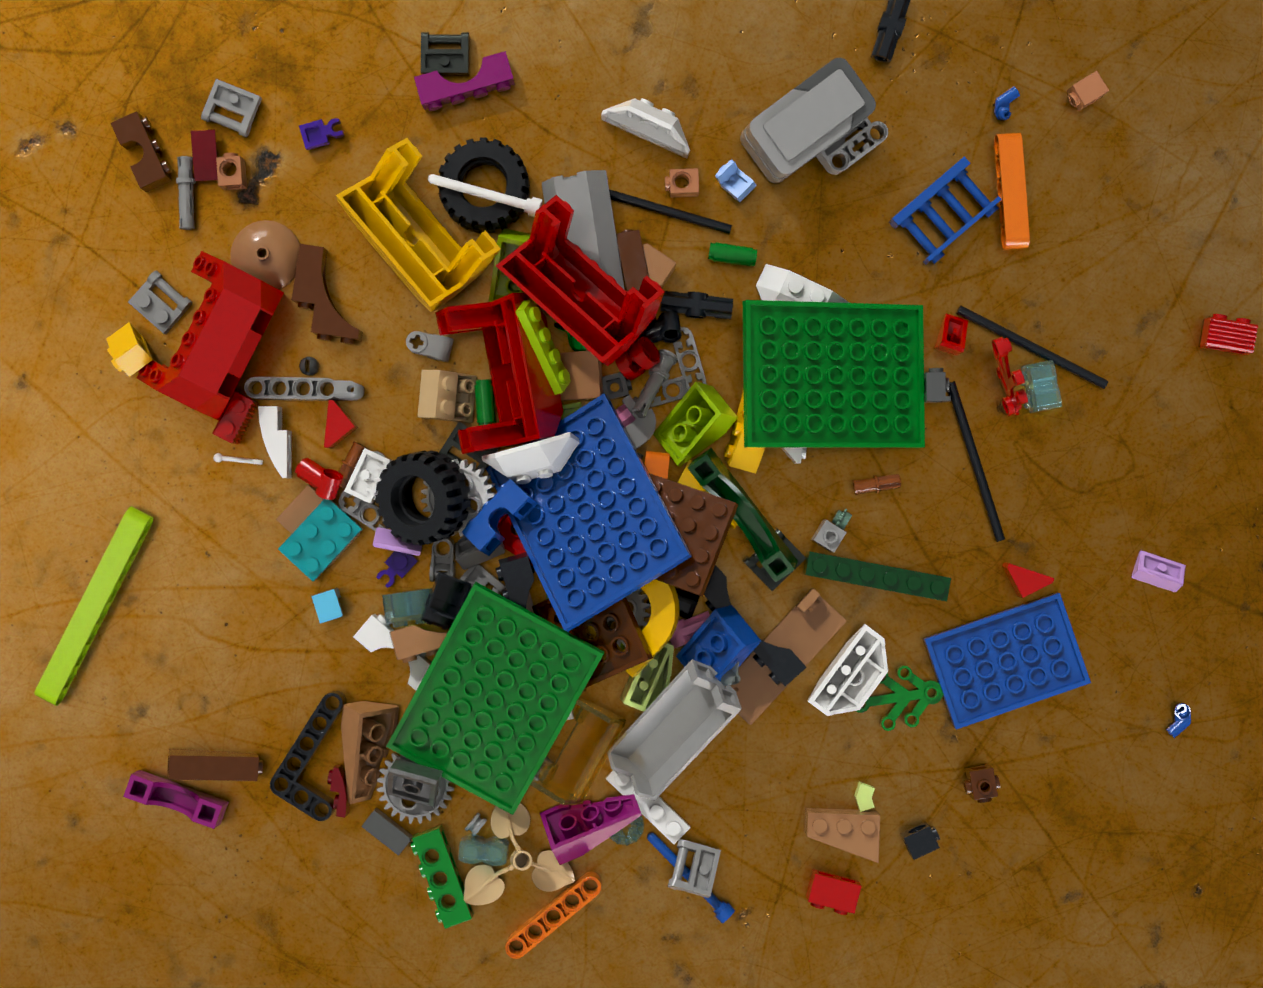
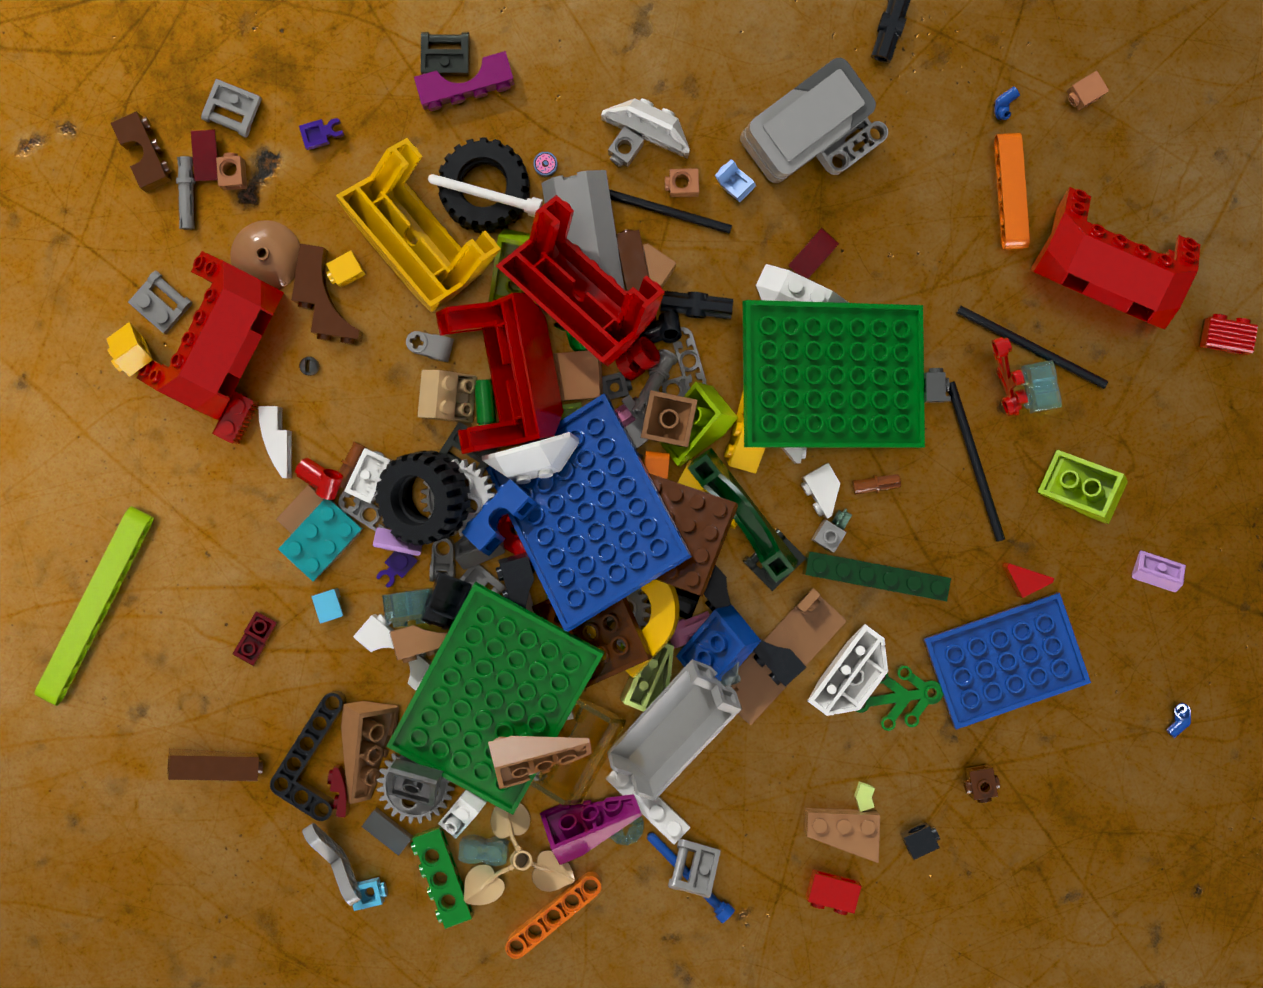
magenta arch [123,770,229,829] -> none
white hinge [213,453,263,465] -> none
light grey piece [244,377,364,401] -> none
red slope [324,400,358,449] -> none
light grey bush [464,813,487,837] -> none
lime plate [516,299,571,395] -> none
green piece [708,242,758,267] -> none
blue fence [889,156,1002,265] -> none
red slope [934,313,968,356] -> none
none -> dark red slope [232,612,277,666]
none -> light grey beam [302,823,362,906]
none -> yellow brick [326,250,366,288]
none -> medium azure brick [353,877,388,911]
none -> white slope [438,790,487,838]
none -> medium nougat wedge [488,736,592,789]
none -> tile [534,152,558,177]
none -> light grey brick [608,126,644,168]
none -> medium nougat slope [640,390,697,447]
none -> dark red slope [788,227,839,279]
none -> white slope [801,463,840,519]
none -> red wedge [1030,187,1201,330]
none -> lime slope [1038,450,1128,524]

